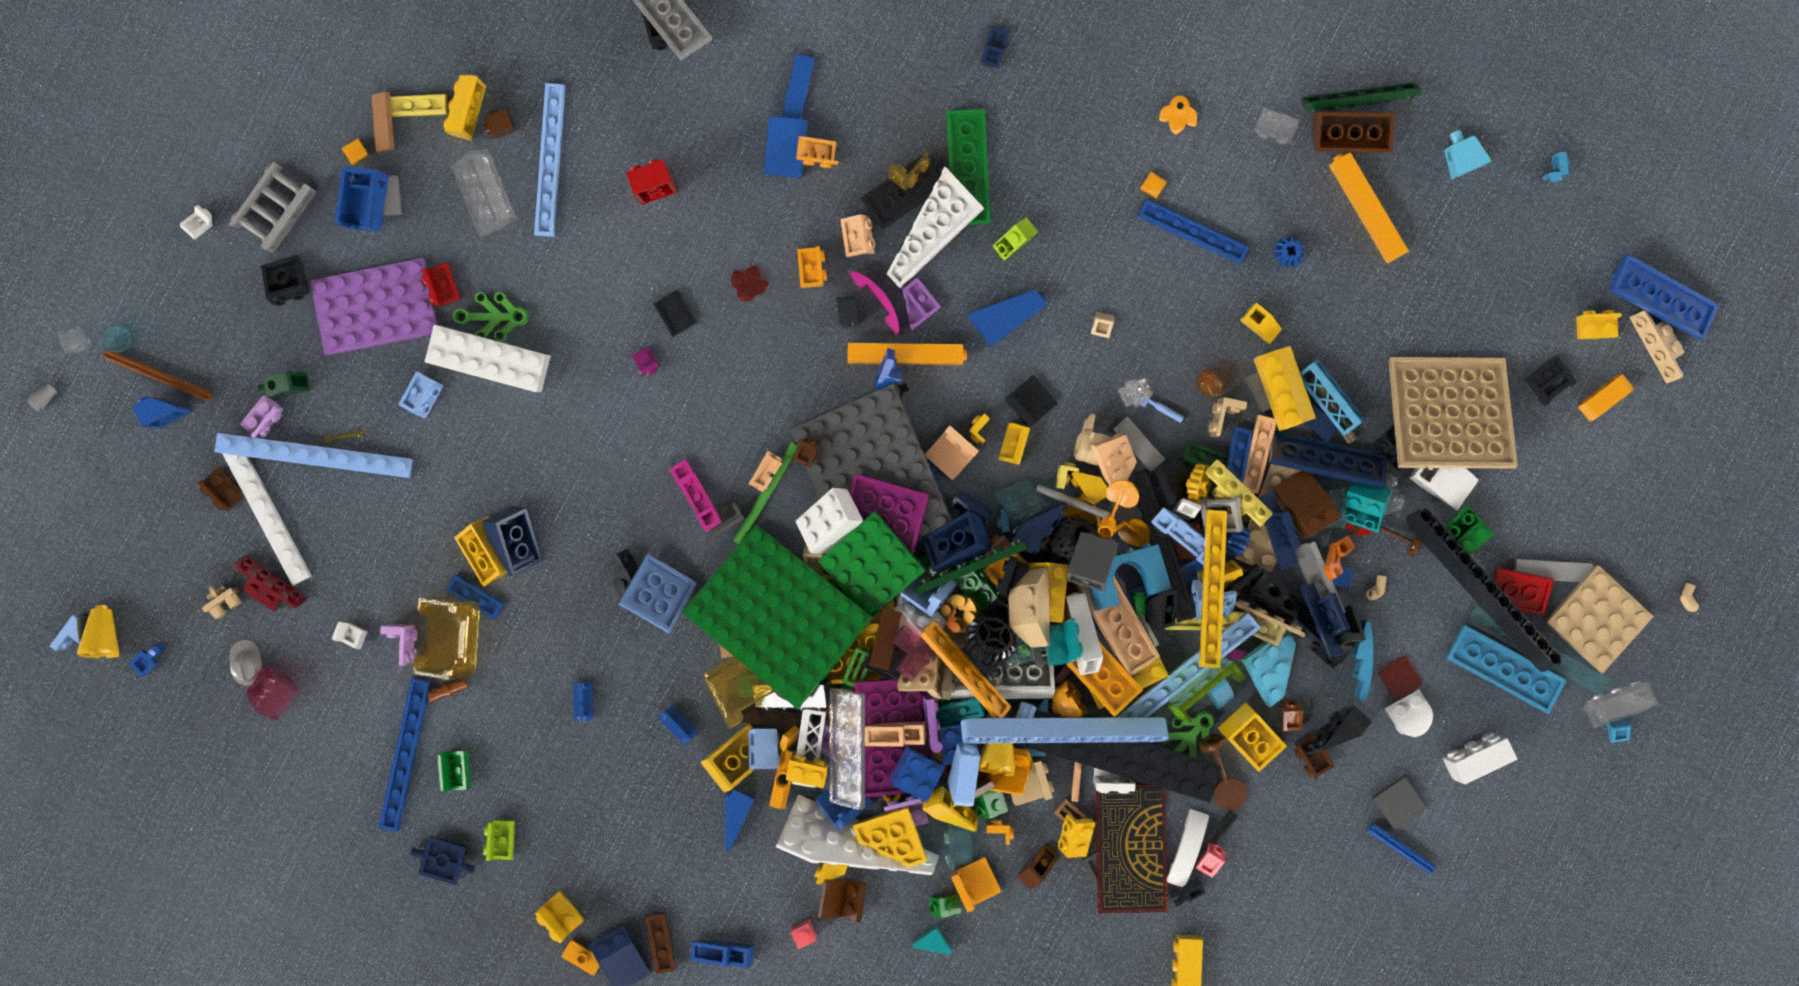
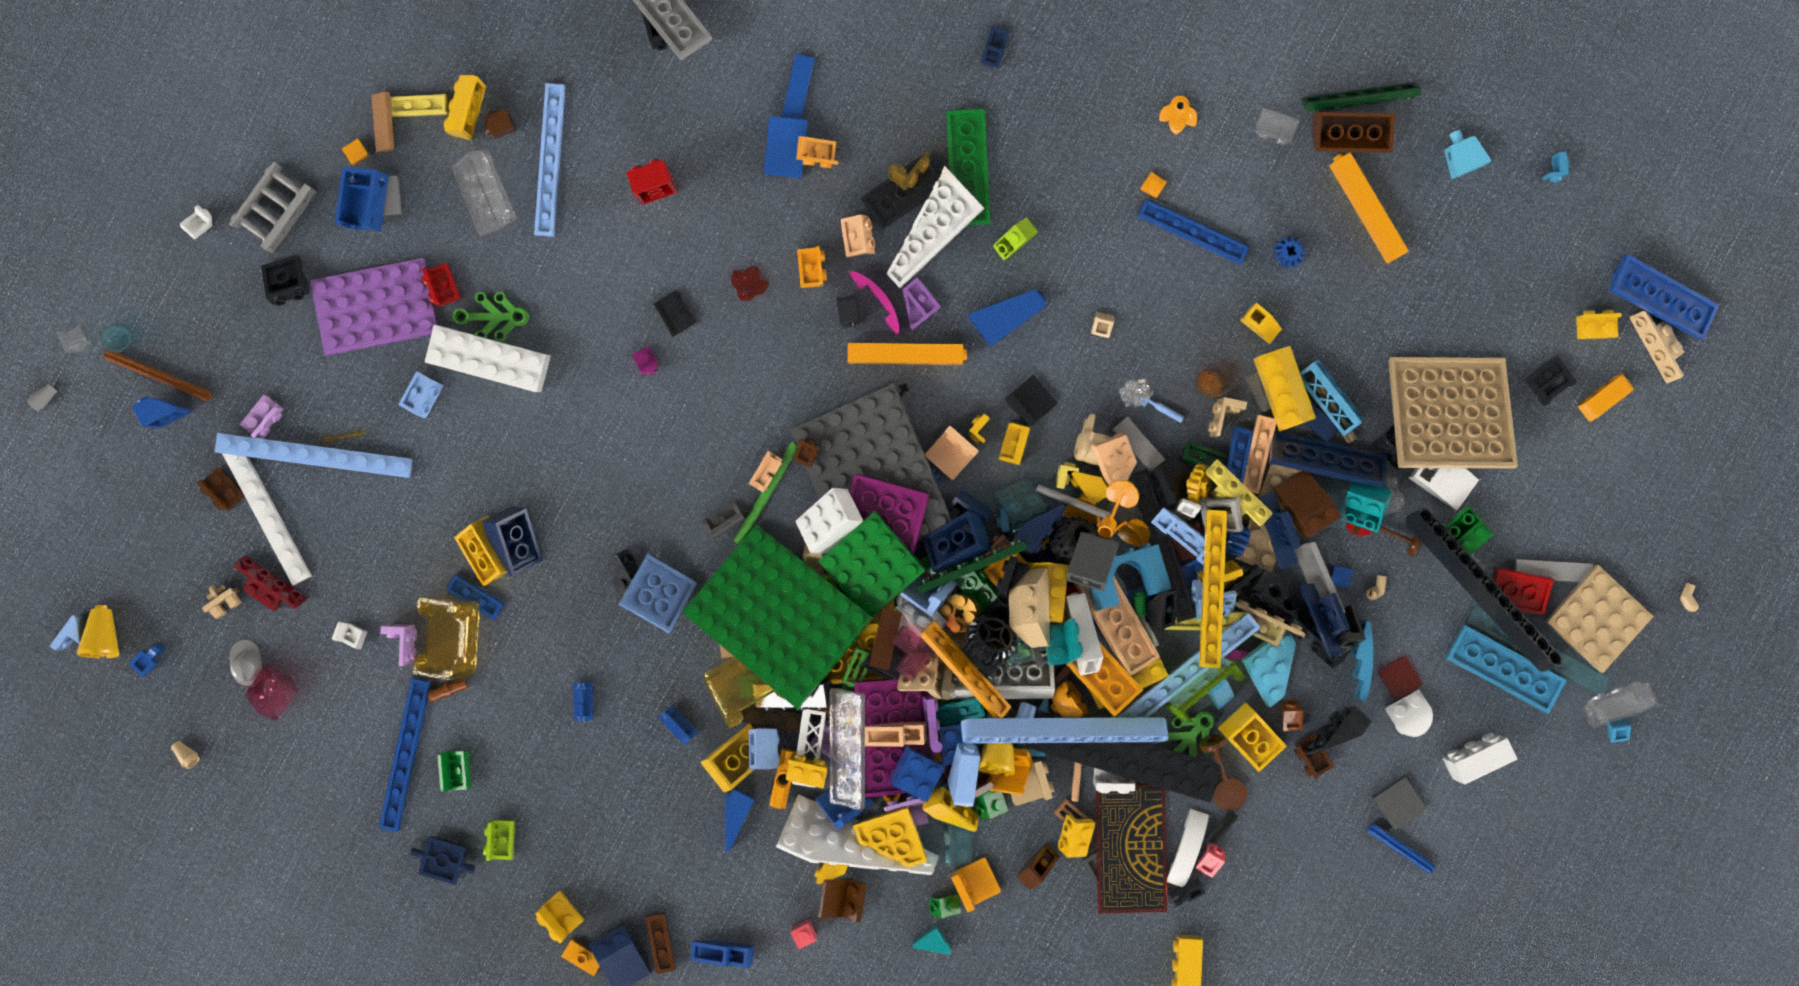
dark green torso [258,371,310,398] -> none
dark pink slope [669,459,722,532] -> none
light orange tile [779,726,800,751] -> none
blue slope [875,348,903,390] -> none
light orange bracket [986,819,1014,845] -> none
orange piece [1324,535,1355,581] -> none
none -> tan cone [171,741,200,769]

